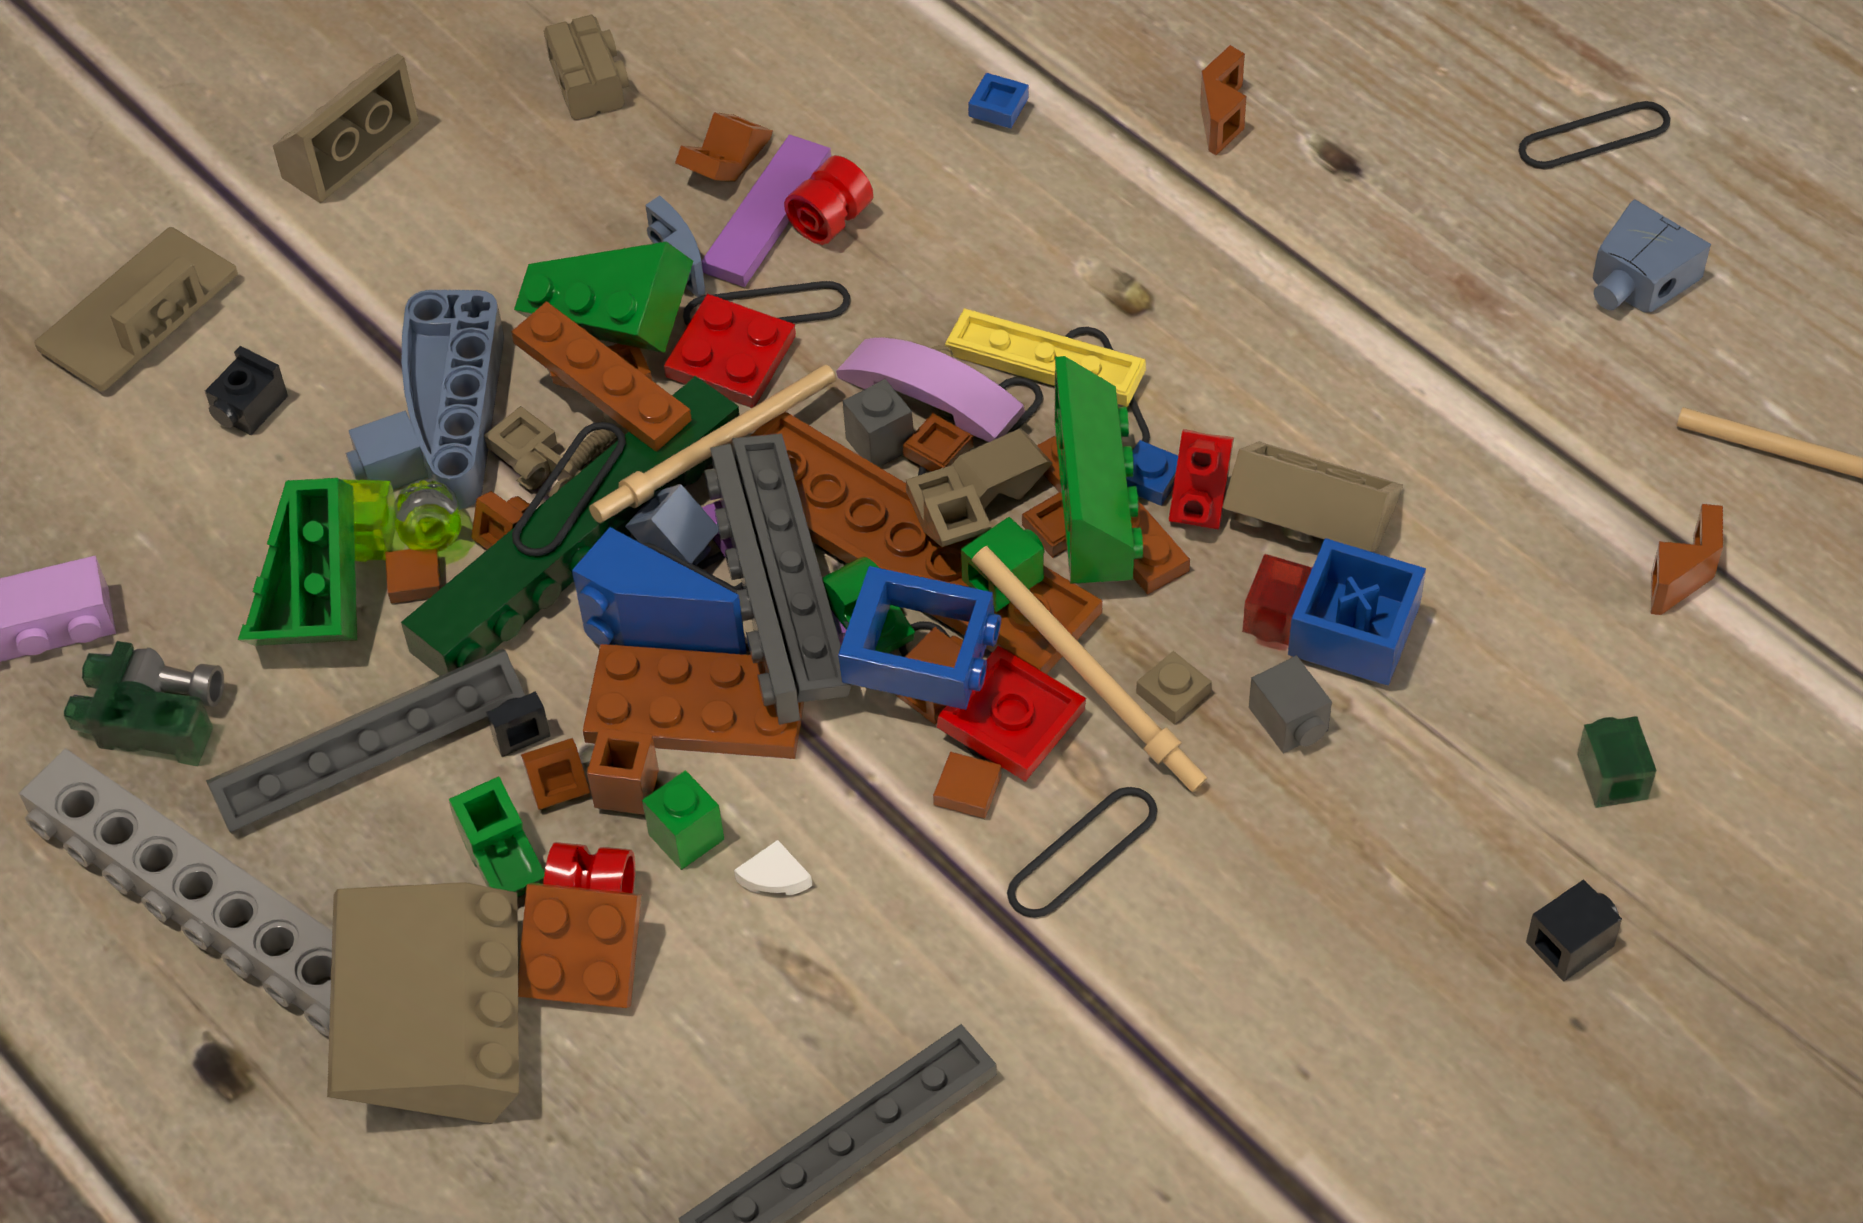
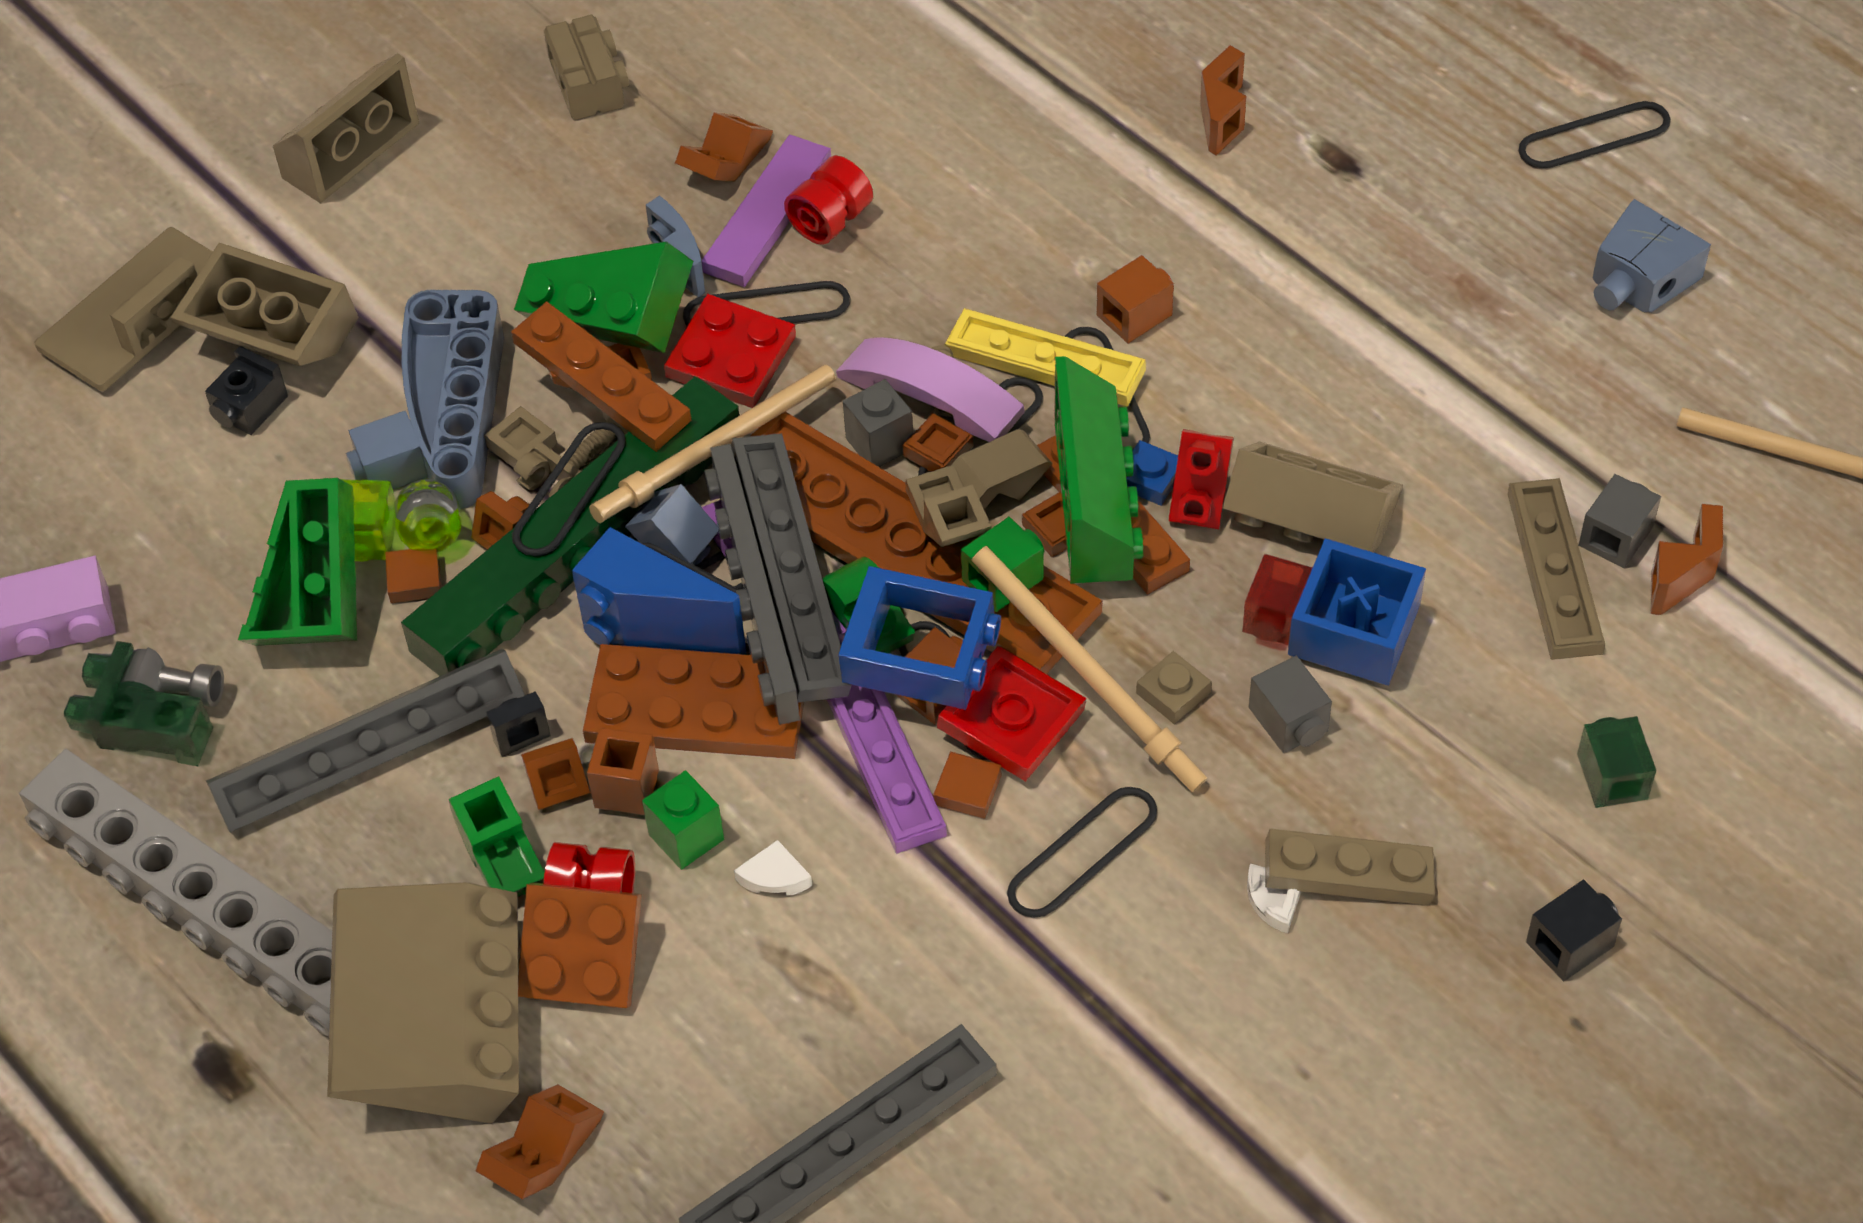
blue plate [968,73,1029,129] -> none
none -> dark tan slope [170,242,359,366]
none -> dark orange slope [475,1084,604,1199]
none -> medium lavender tile [827,684,947,854]
none -> dark orange brick [1096,255,1174,344]
none -> white tile [1247,863,1301,934]
none -> dark tan plate [1265,829,1435,906]
none -> dark tan tile [1507,478,1605,660]
none -> dark grey brick [1578,474,1661,568]

